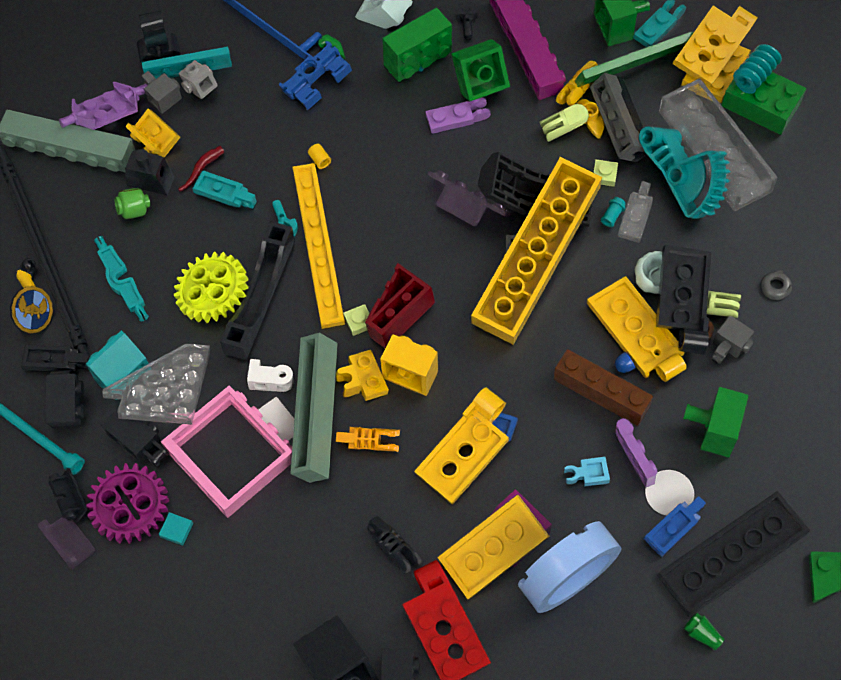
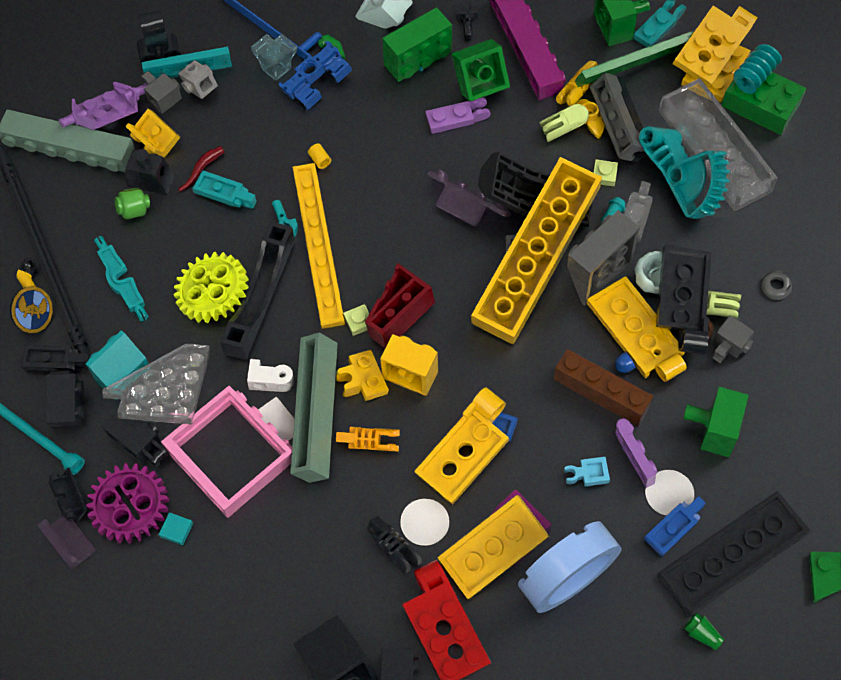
none -> clear light blue brick [251,34,298,81]
none -> white sticker [400,499,449,546]
none -> dark grey slope [567,210,640,306]

